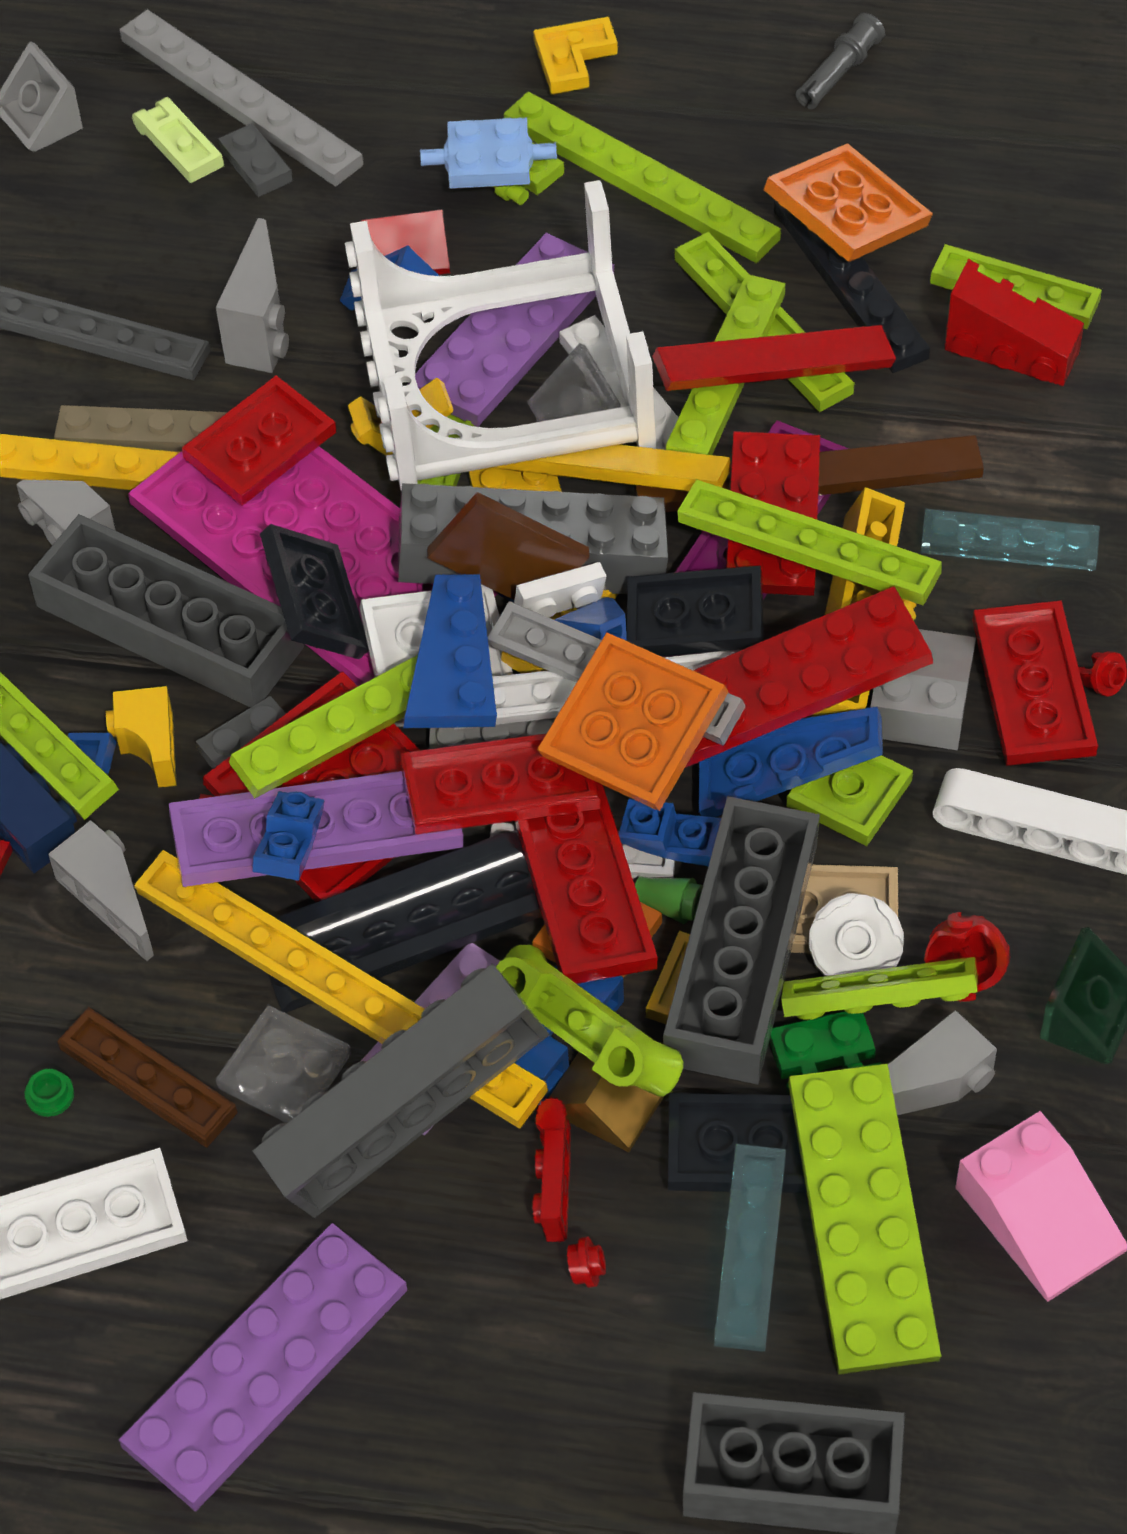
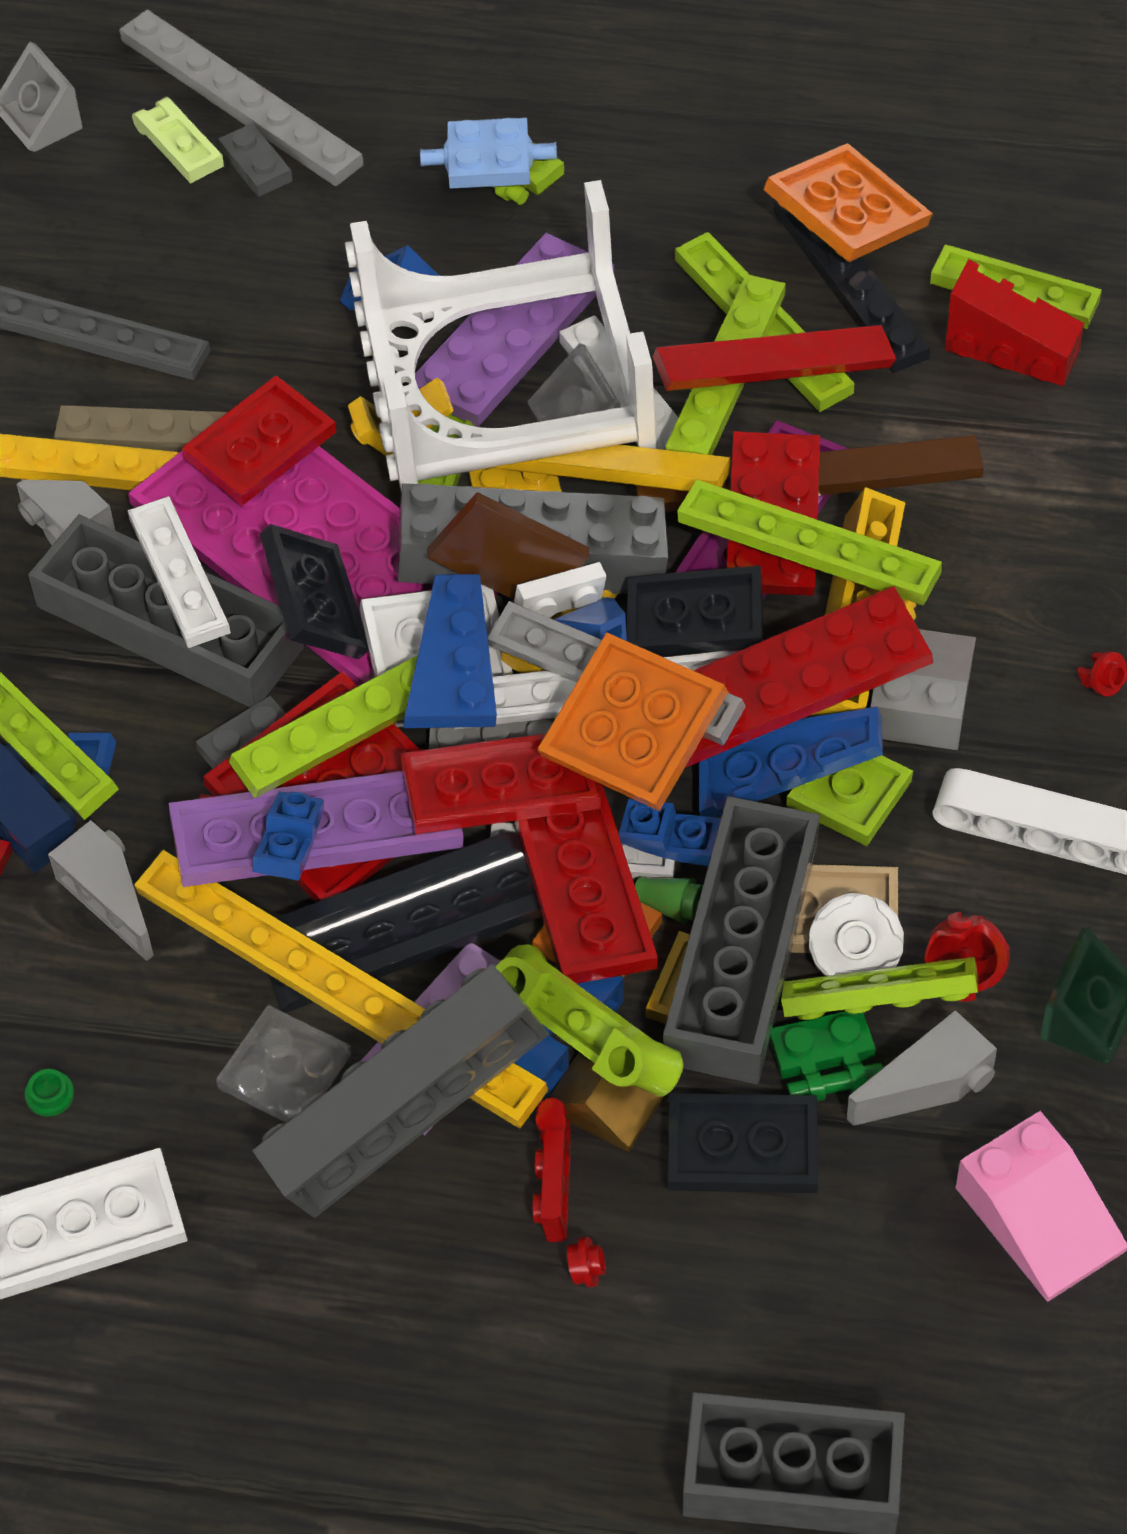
reddish brown tile [57,1007,238,1148] -> none
yellow arch [106,686,177,788] -> none
medium lavender plate [119,1223,407,1512] -> none
light grey slope [216,218,289,373] -> none
slope [360,209,450,275] -> none
lime plate [504,92,781,263] -> none
yellow plate [533,17,618,94] -> none
clear light blue plate [714,1144,786,1352] -> none
lime plate [788,1064,941,1374] -> none
dark grey pin [796,13,885,109] -> none
clear light blue plate [921,509,1100,571] -> none
red plate [972,600,1098,766] -> none
none -> white tile [128,496,230,648]

